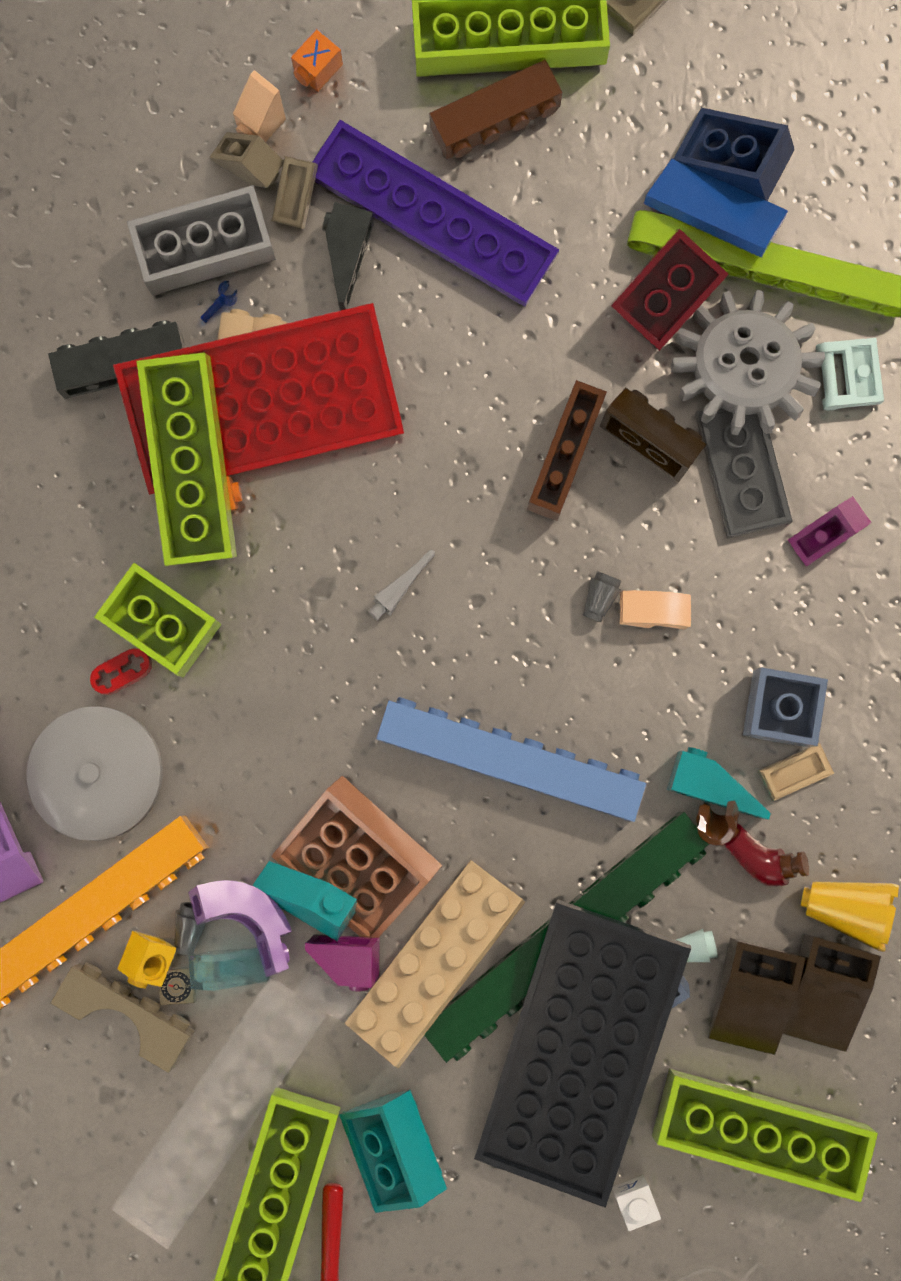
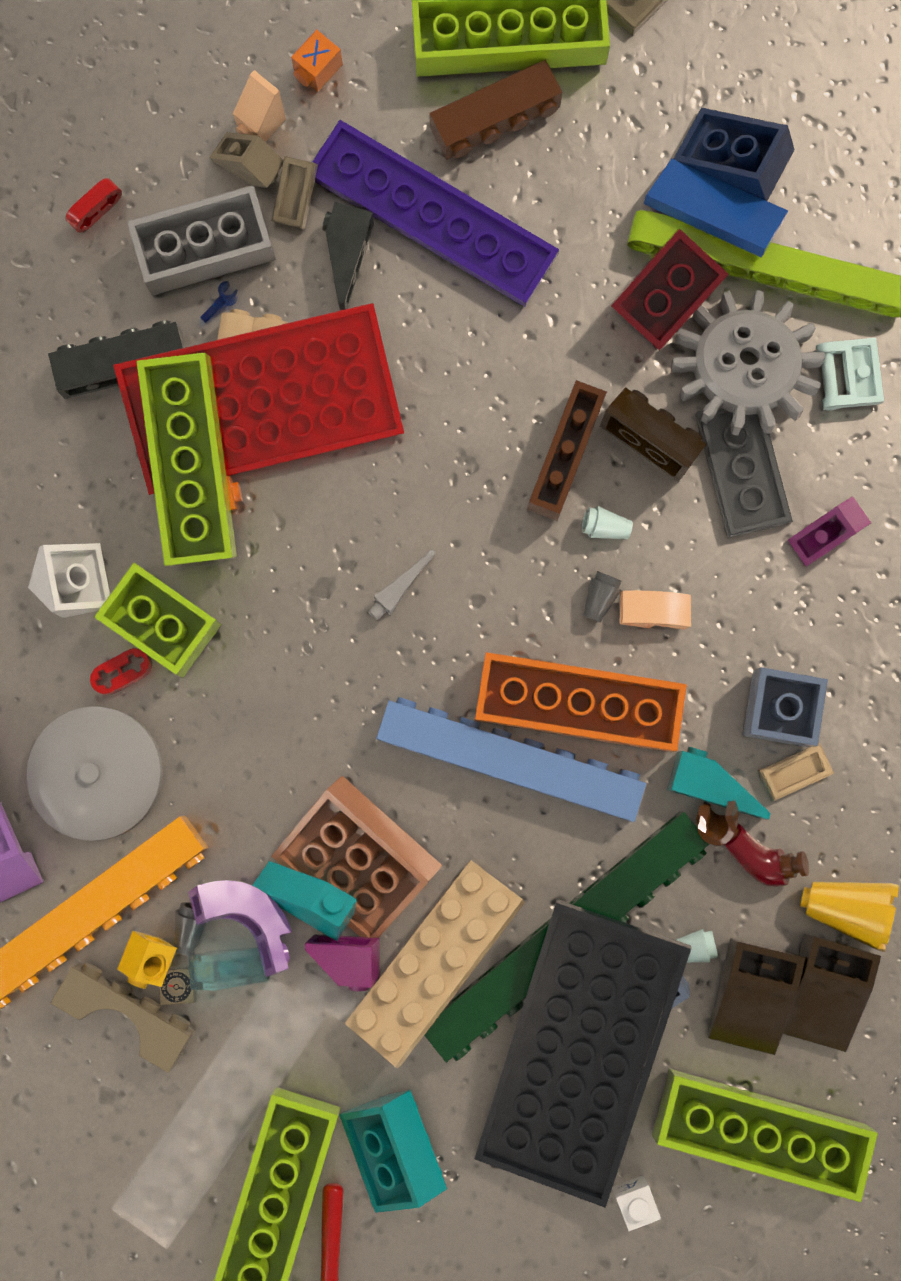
none -> white slope [28,543,110,618]
none -> red beam [65,178,122,233]
none -> orange brick [474,652,687,753]
none -> light aqua cone [582,506,633,540]

